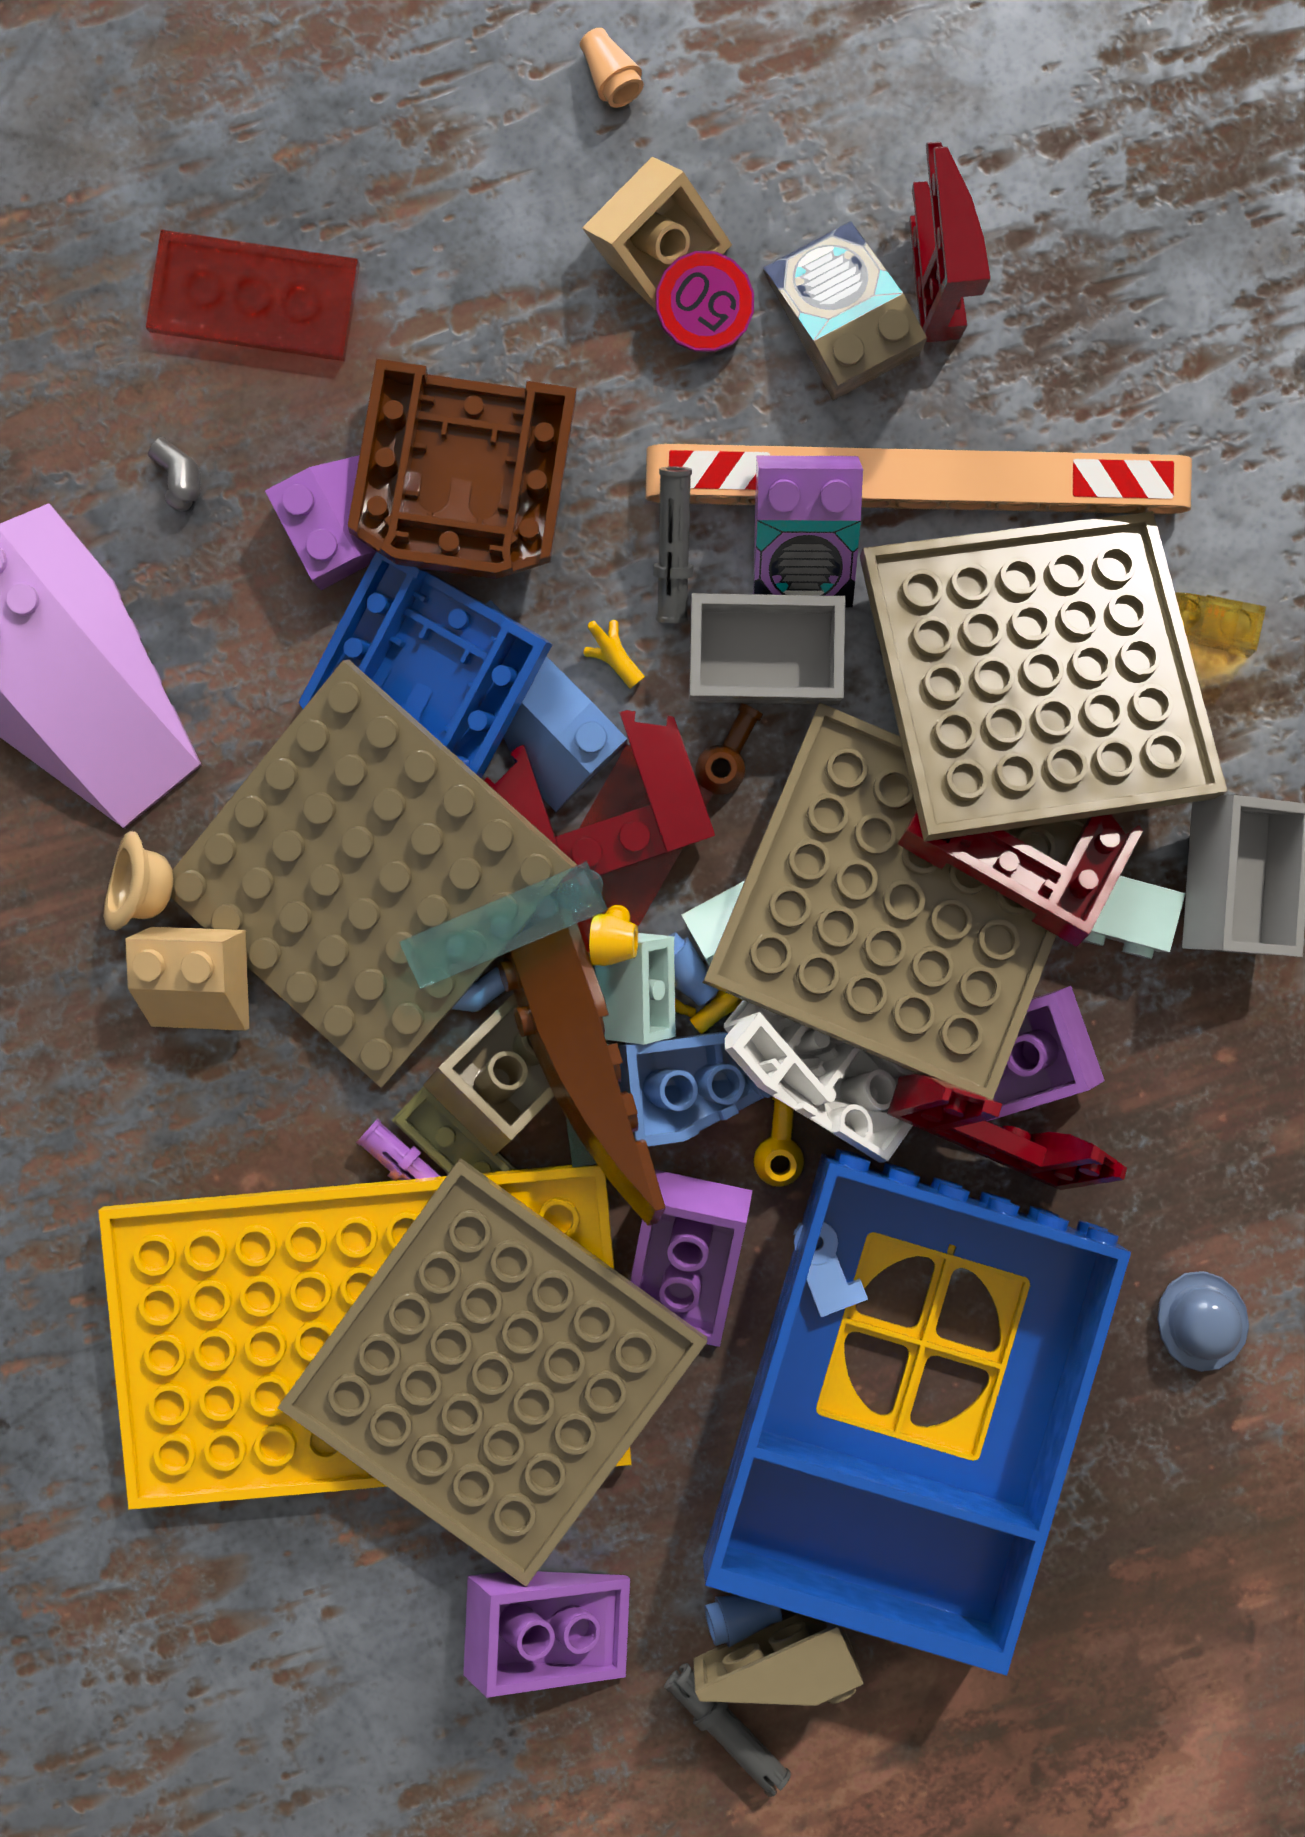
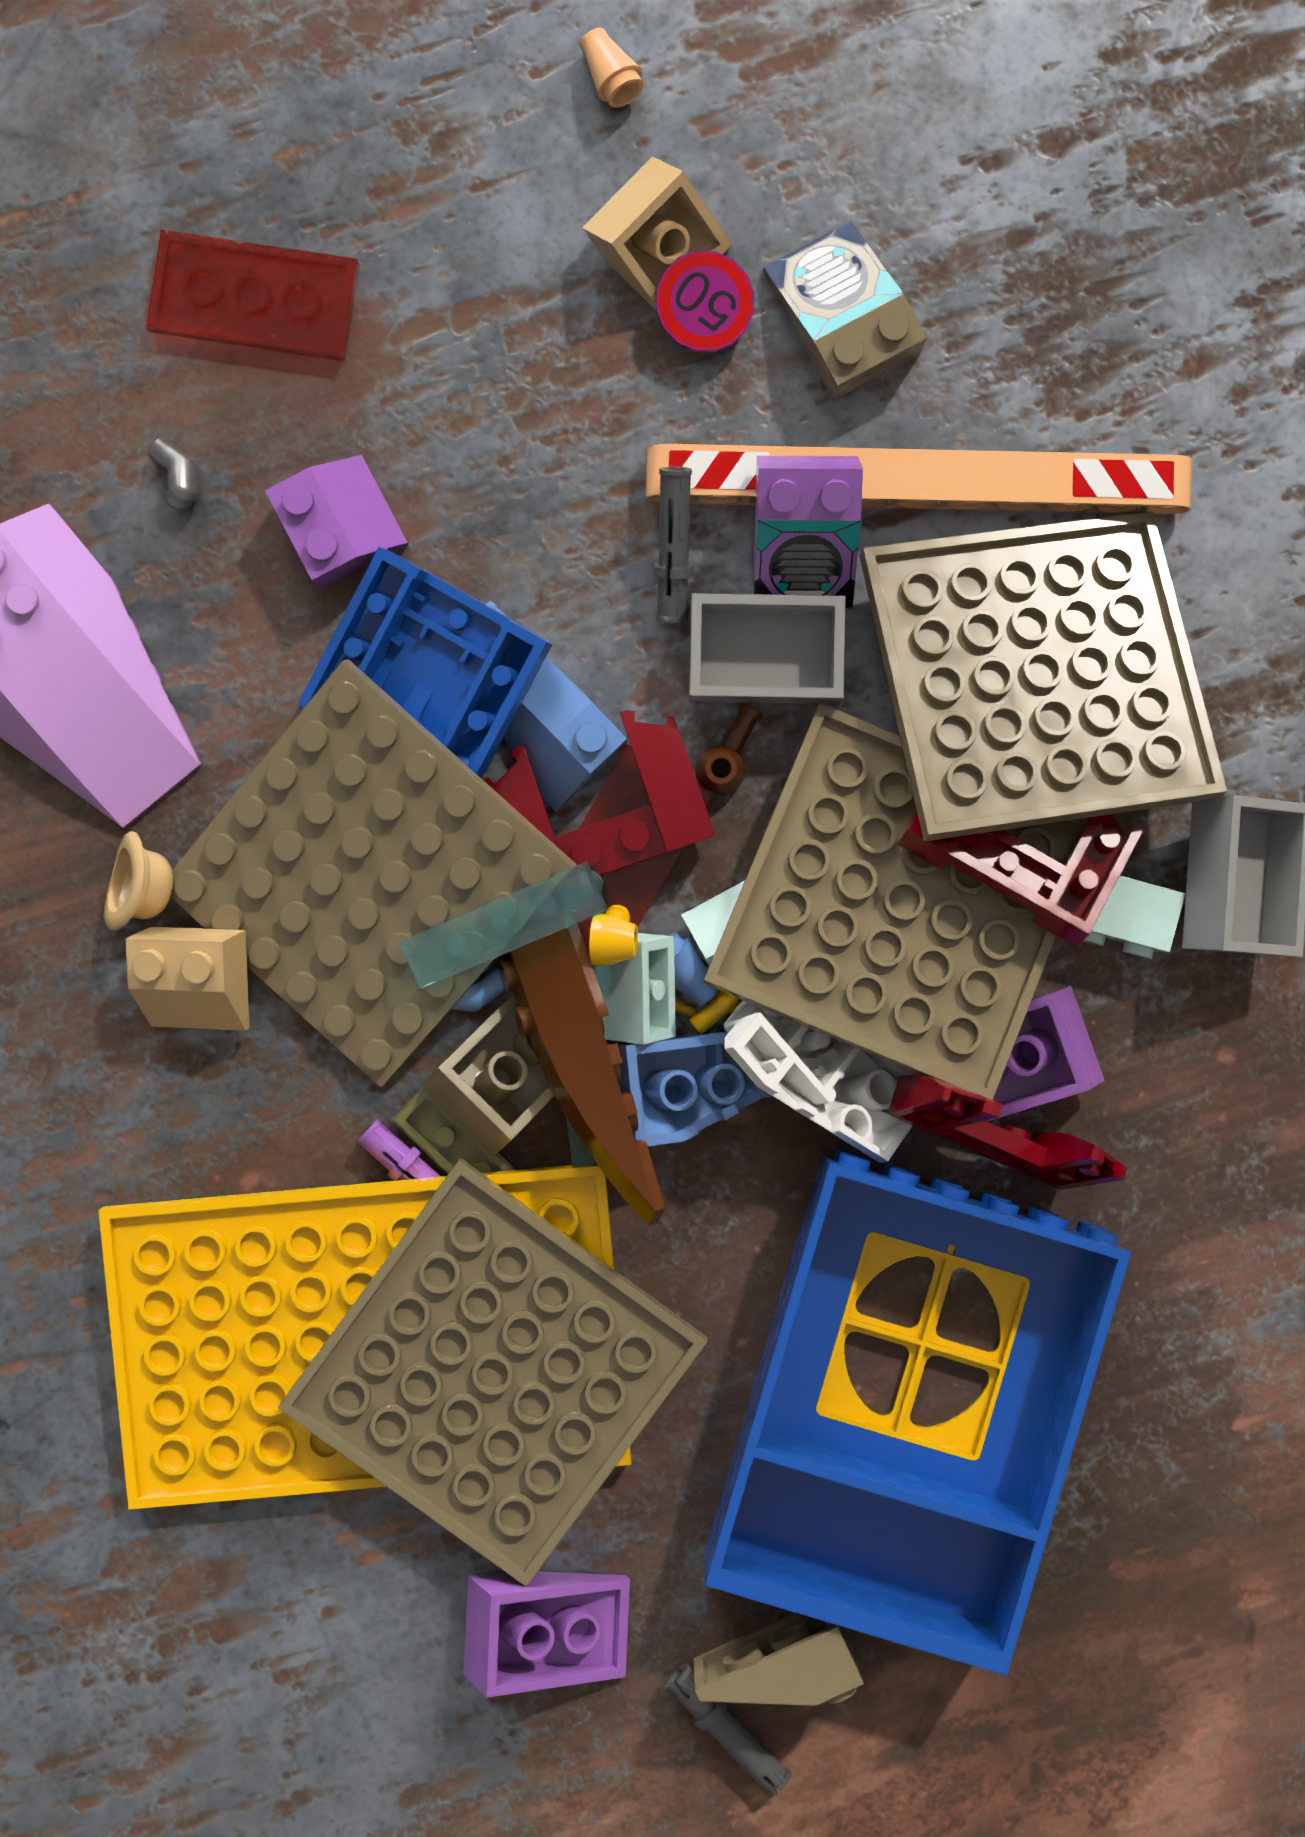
reddish brown wedge [348,359,577,579] -> none
yellow bar [583,620,645,689] -> none
medium lavender slope [631,1169,753,1347] -> none
medium blue cone [704,1595,782,1647] -> none
yellow bar [754,1096,804,1187] -> none
light blue leg [793,1222,868,1317] -> none
dark red wedge [909,141,991,343] -> none
sand blue hat [1157,1271,1249,1372] -> none
clear yellow leg [1175,592,1266,659] -> none

